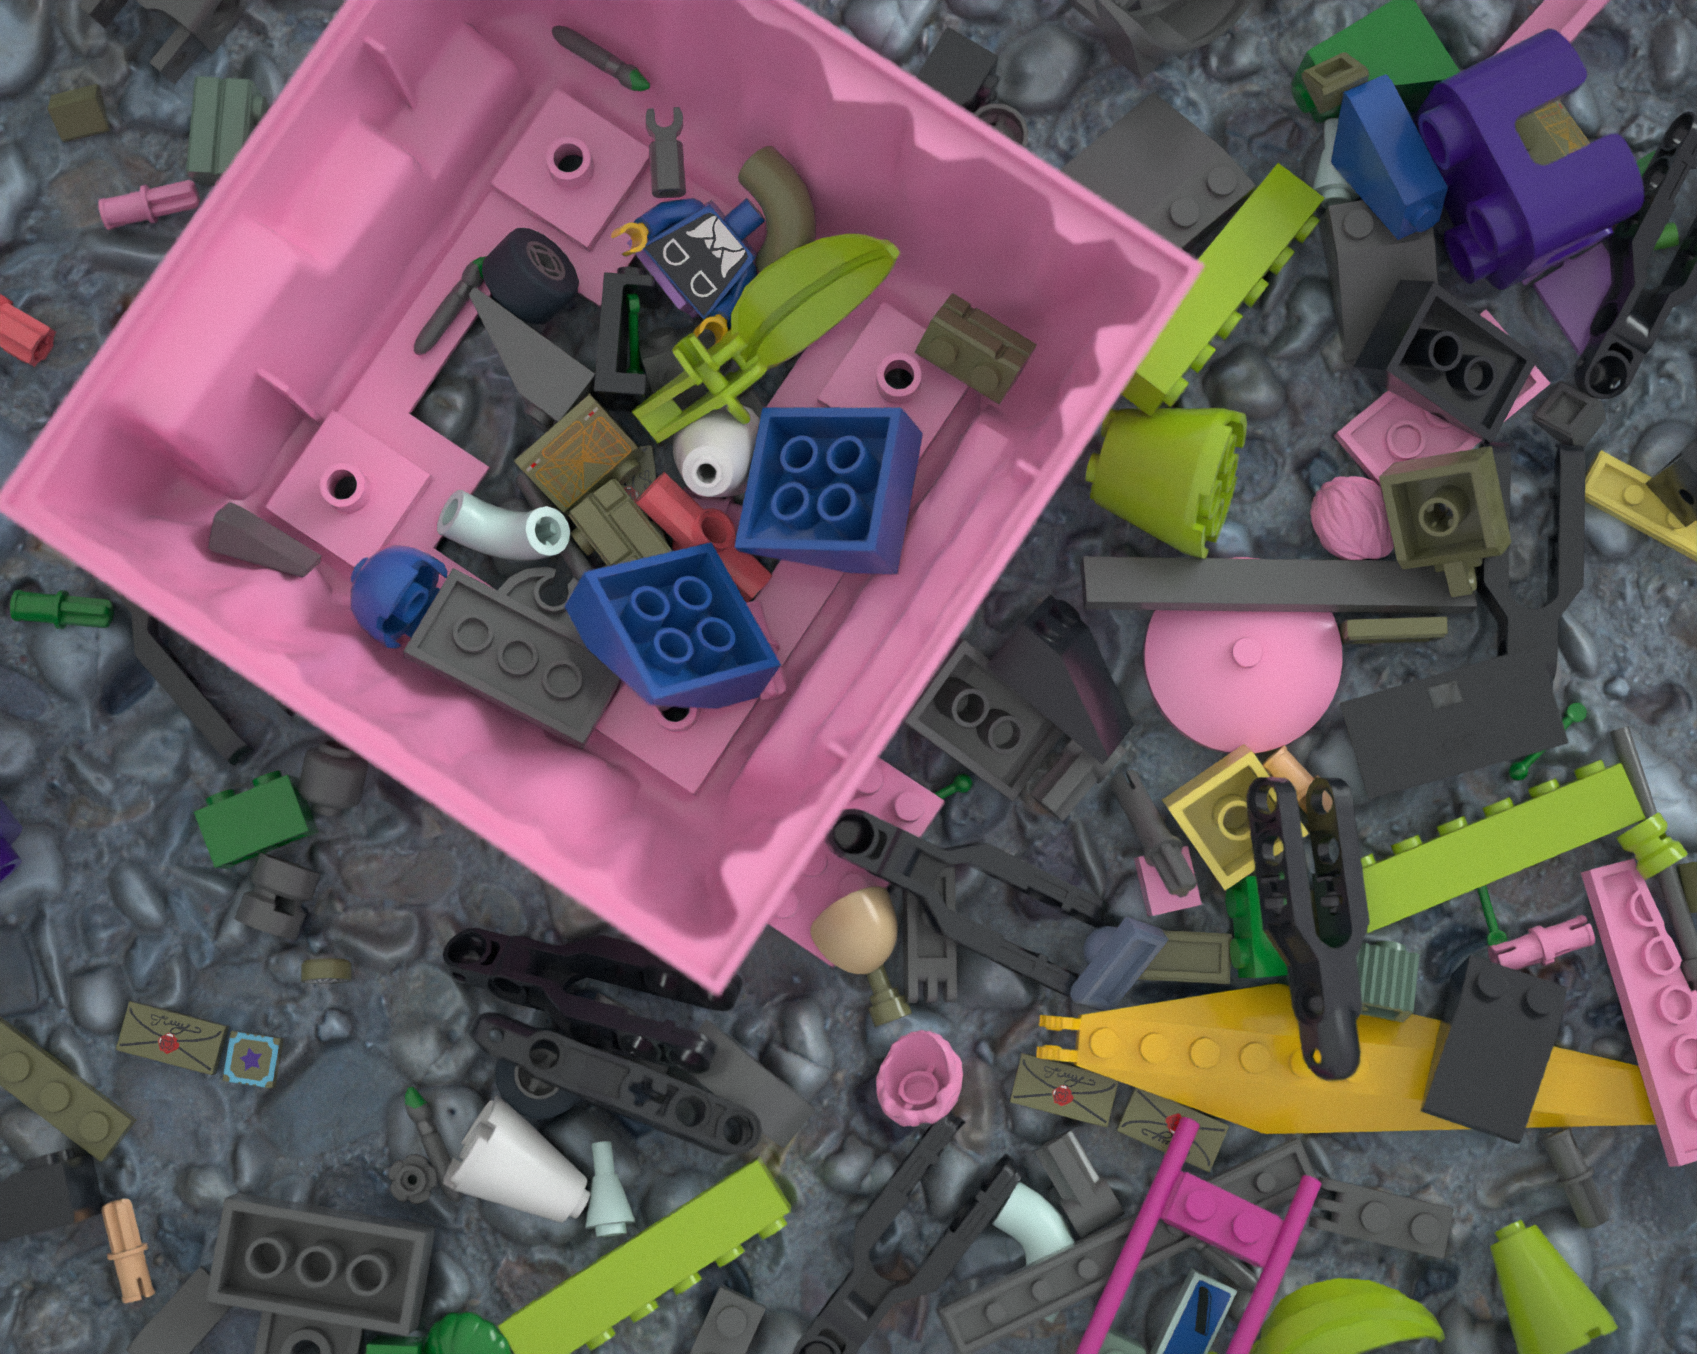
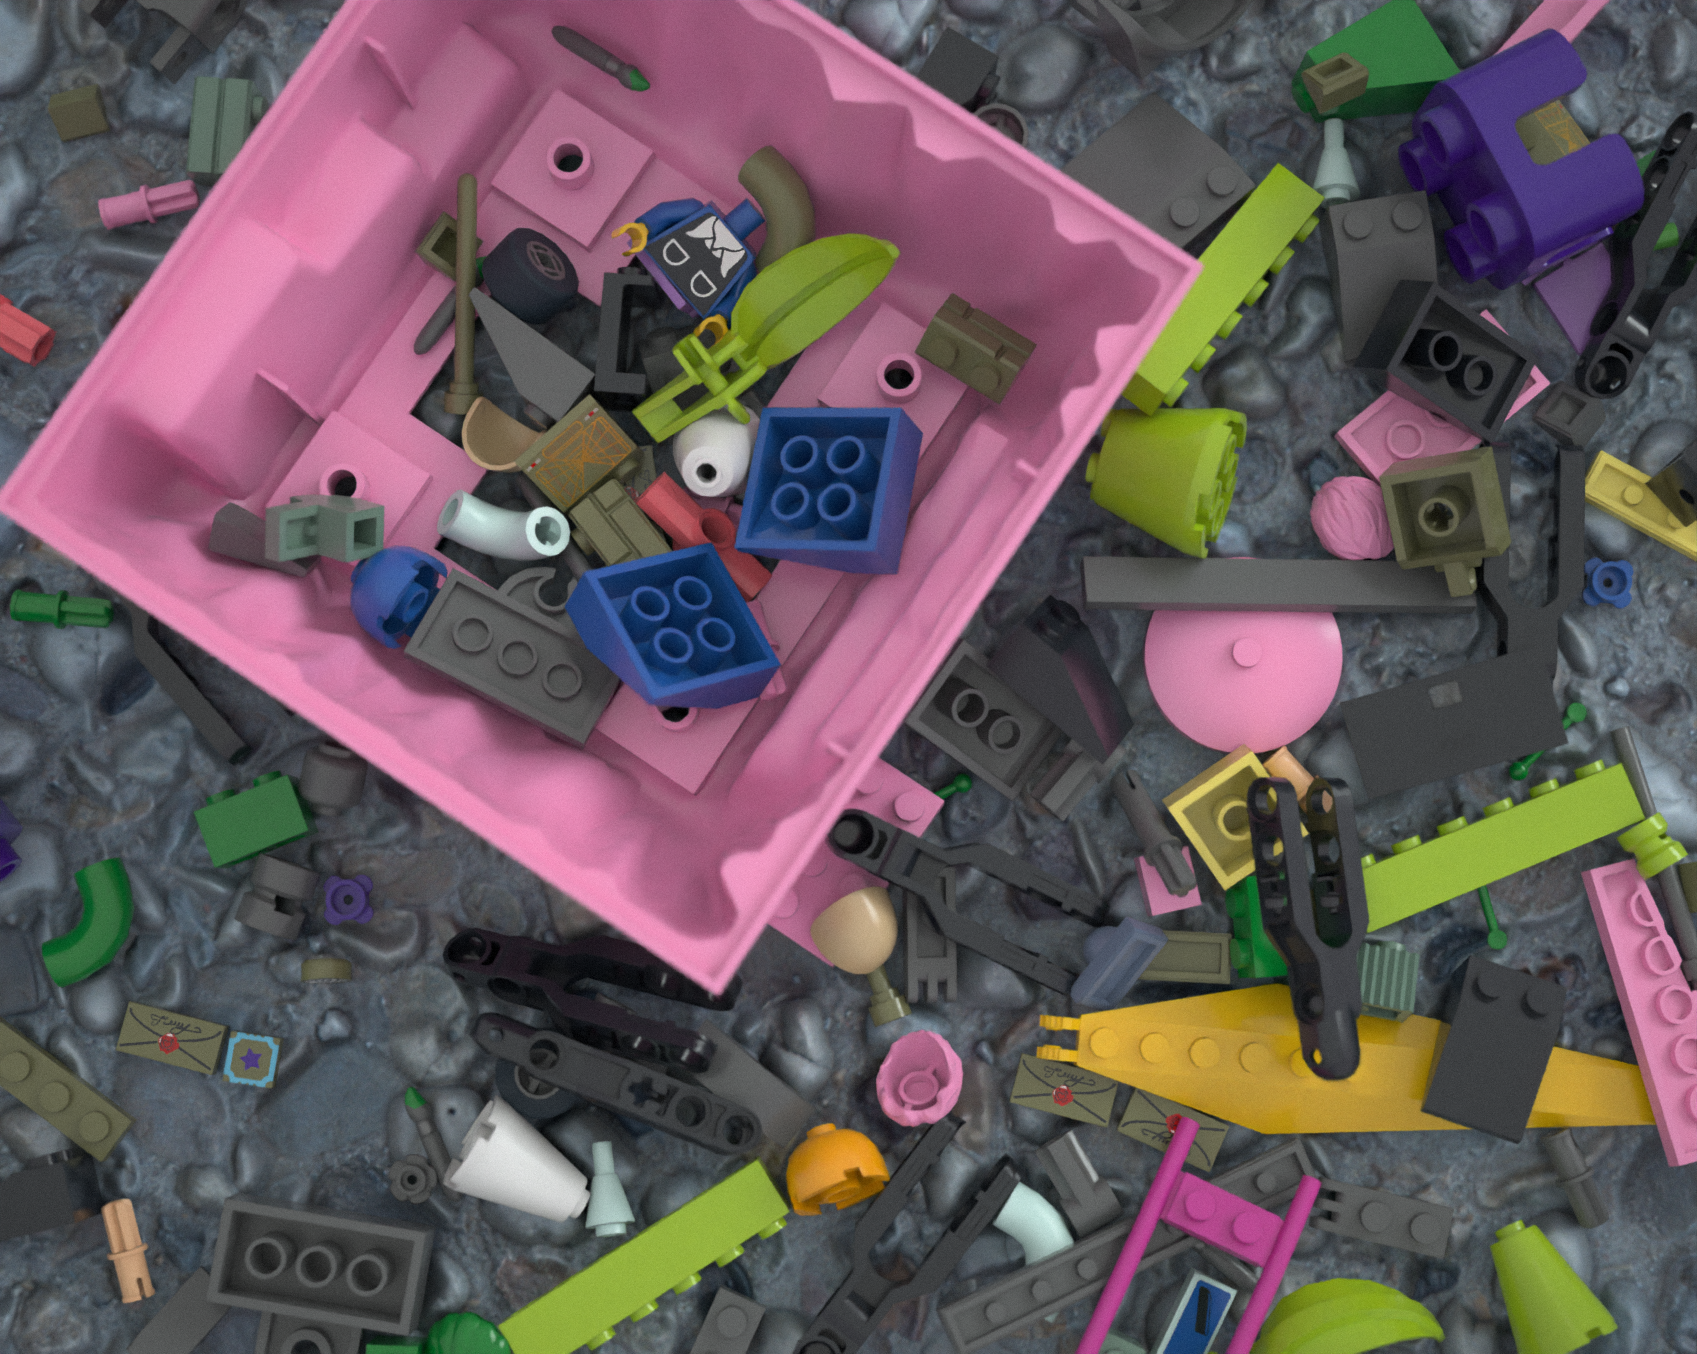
green hinge [626,293,645,374] -> none
dark grey bar [645,107,686,198] -> none
blue slope [1331,74,1447,240] -> none
olive tile [1338,617,1448,645] -> none
bright pink pin [1488,915,1595,970] -> none
none -> green cylinder [42,857,135,988]
none -> sand green brick [265,495,384,563]
none -> dark purple plate [323,874,374,925]
none -> olive slope [415,211,483,281]
none -> olive piece [444,173,484,414]
none -> tan helmet [462,396,547,473]
none -> light orange cylinder [786,1123,890,1216]
none -> blue plate [1582,558,1633,609]

